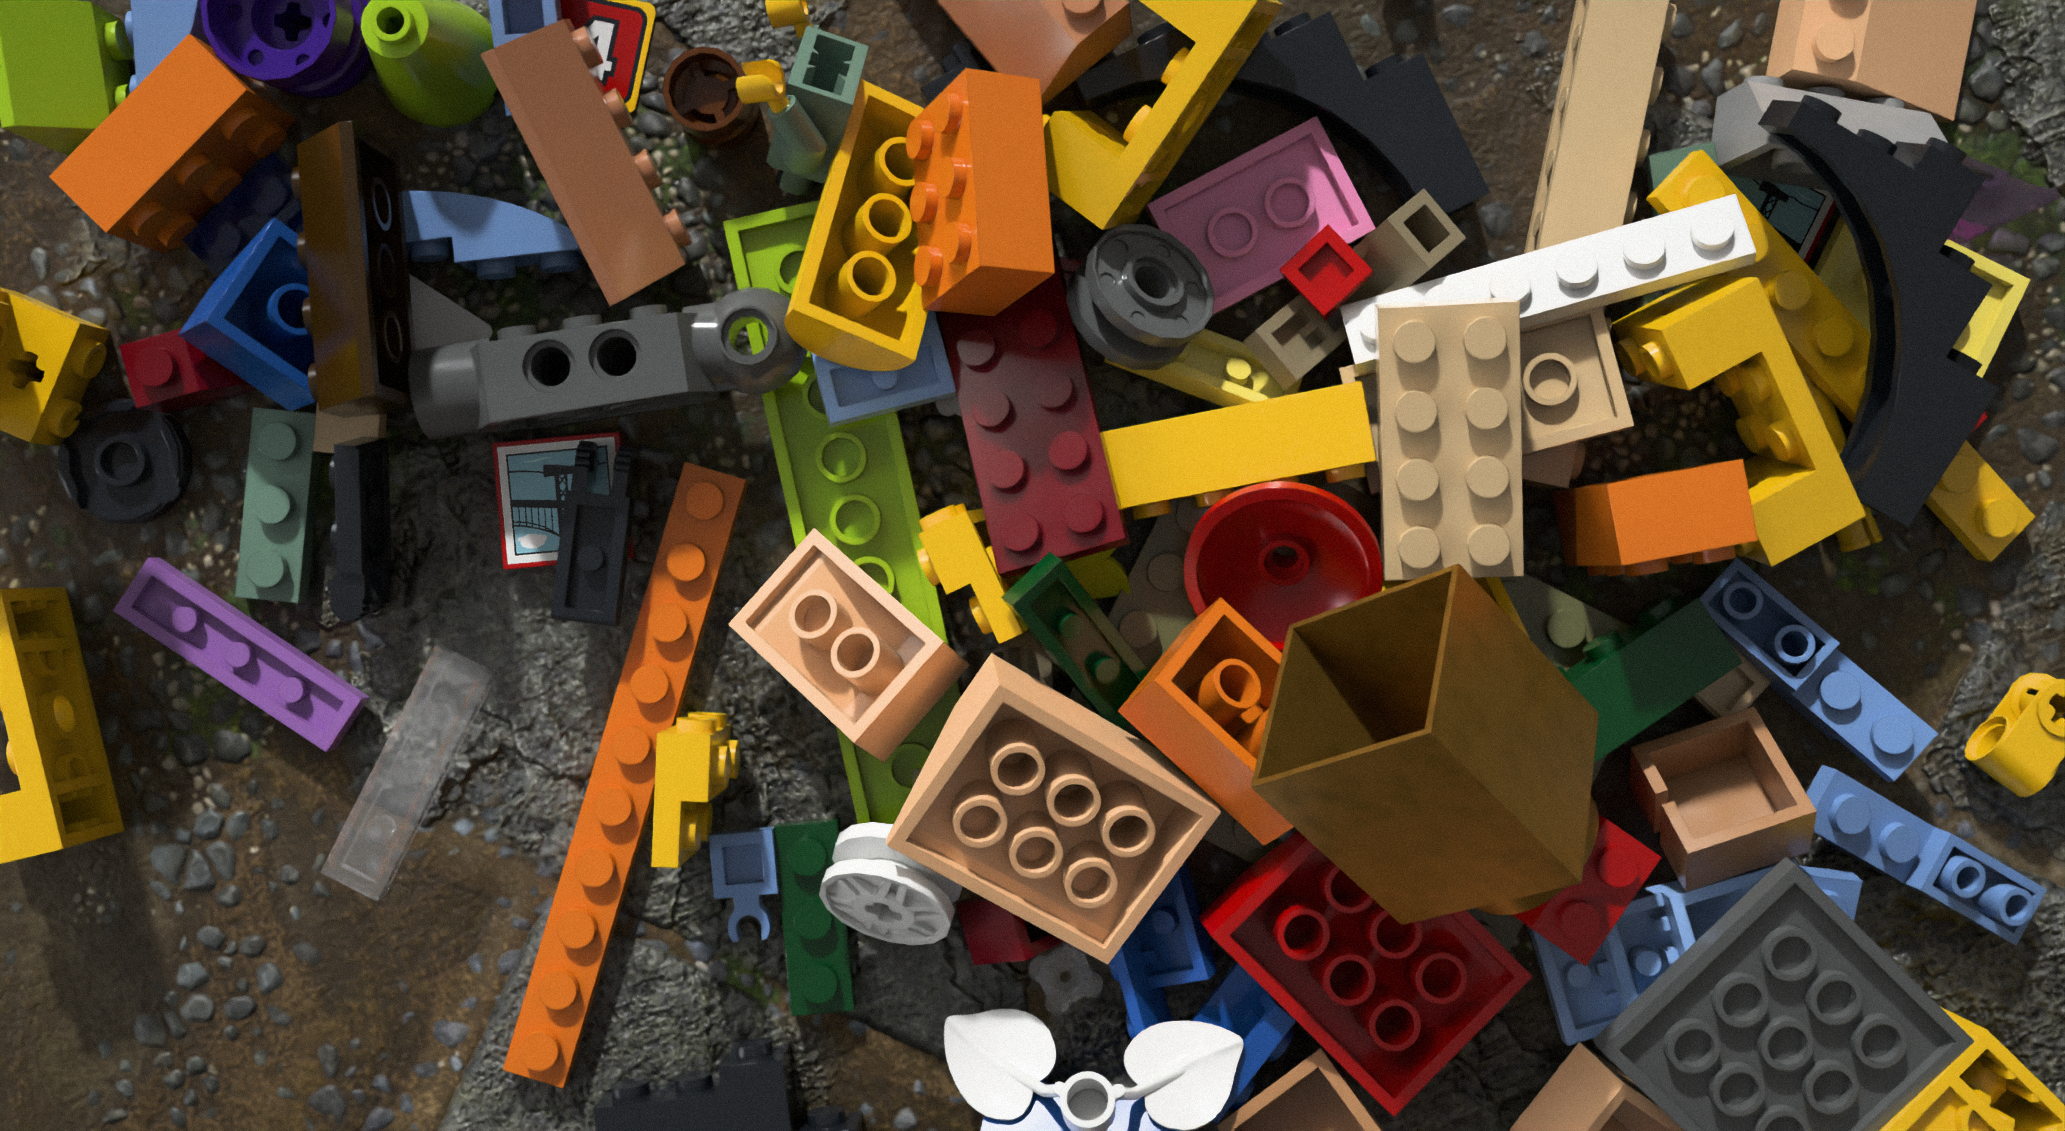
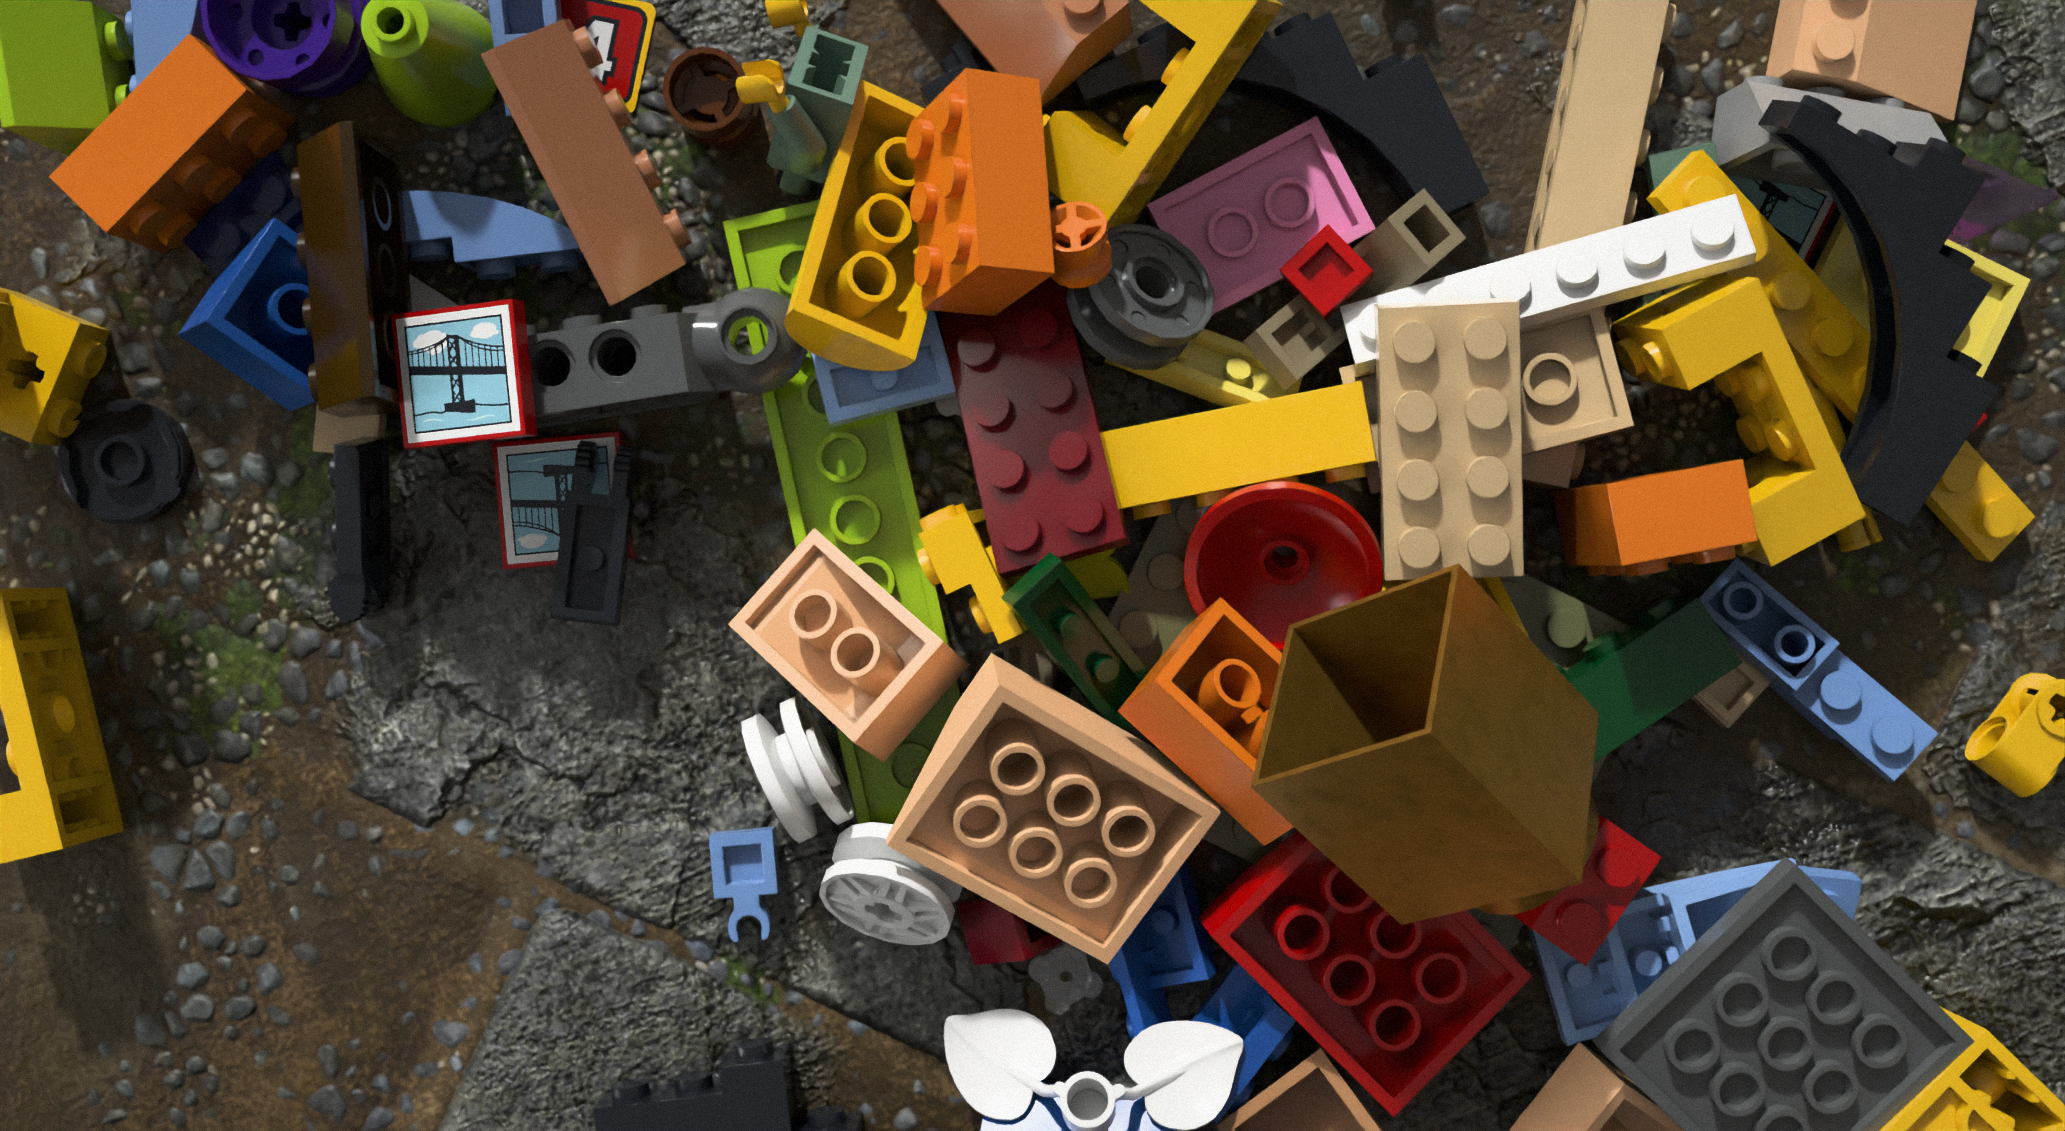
medium lavender plate [113,557,370,752] -> none
dark red slope [119,328,258,414] -> none
sand green plate [235,407,322,603] -> none
clear tile [320,645,498,901] -> none
orange plate [503,462,749,1088] -> none
yellow plate [651,712,740,868] -> none
dark green plate [774,818,856,1016] -> none
medium nougat piece [1630,707,1817,892] -> none
medium blue slope [1806,765,2047,946] -> none
none -> tile [391,299,537,449]
none -> white wheel [741,695,855,843]
none -> orange wheel [1050,201,1113,288]

